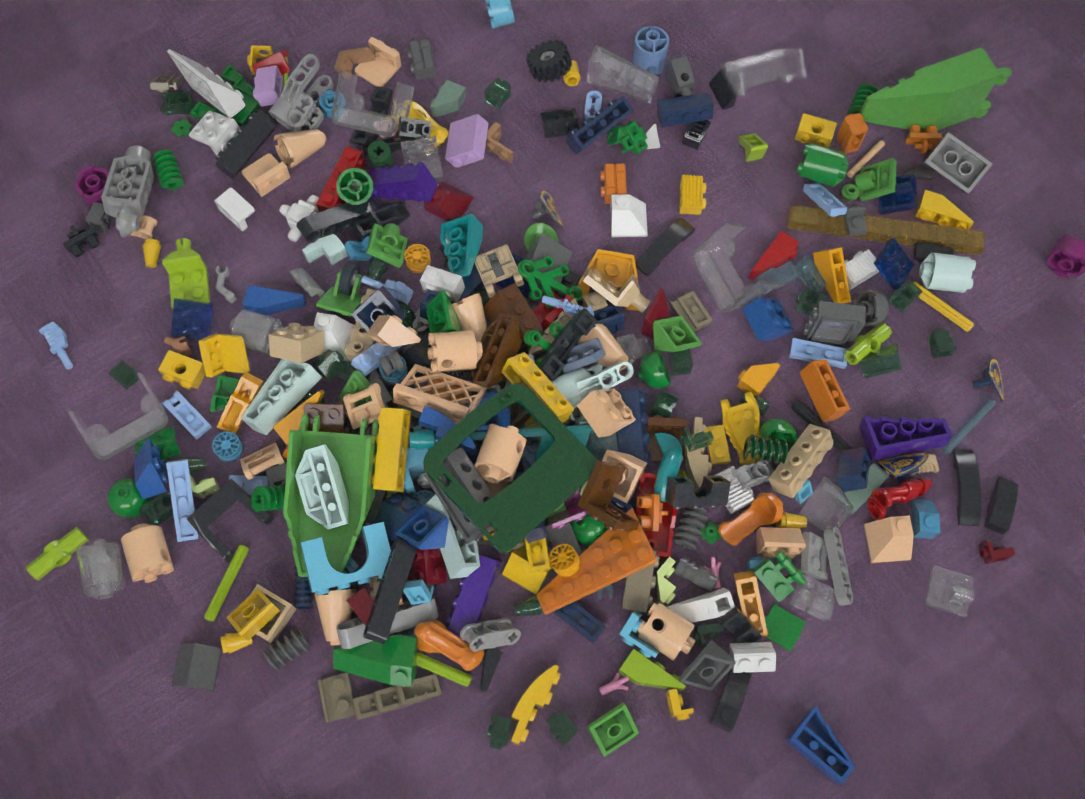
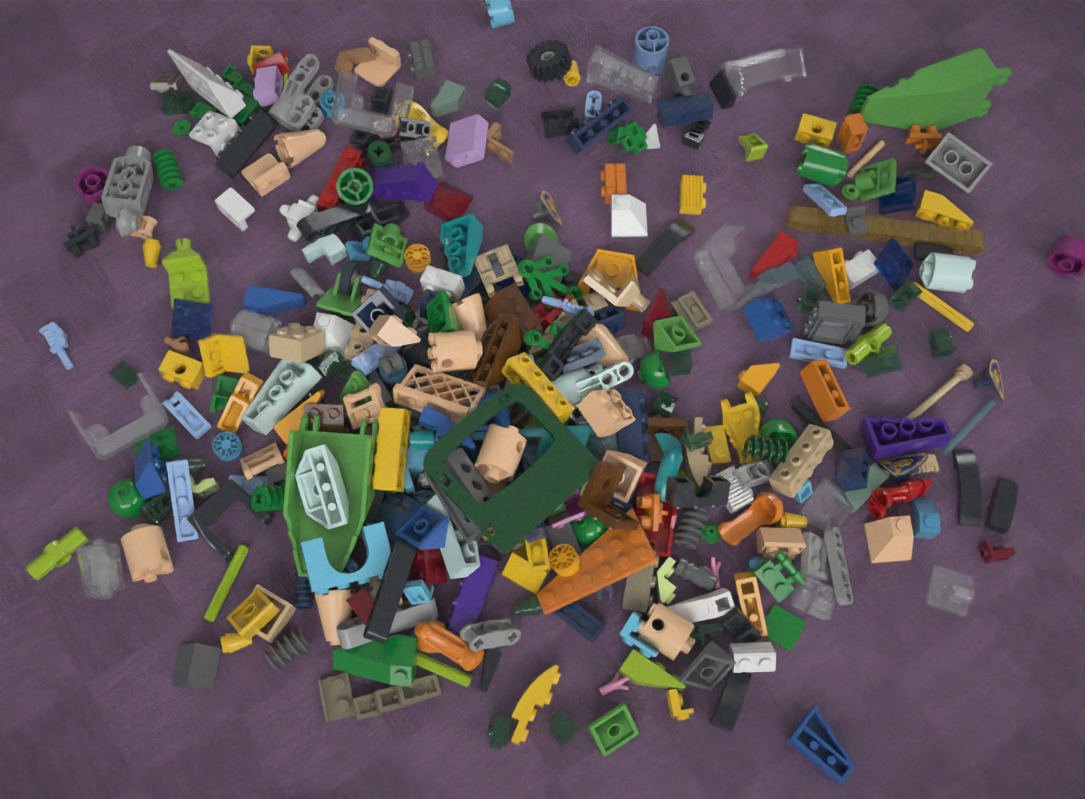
light grey arm [215,266,237,304] -> none
none -> tan piece [906,364,973,420]

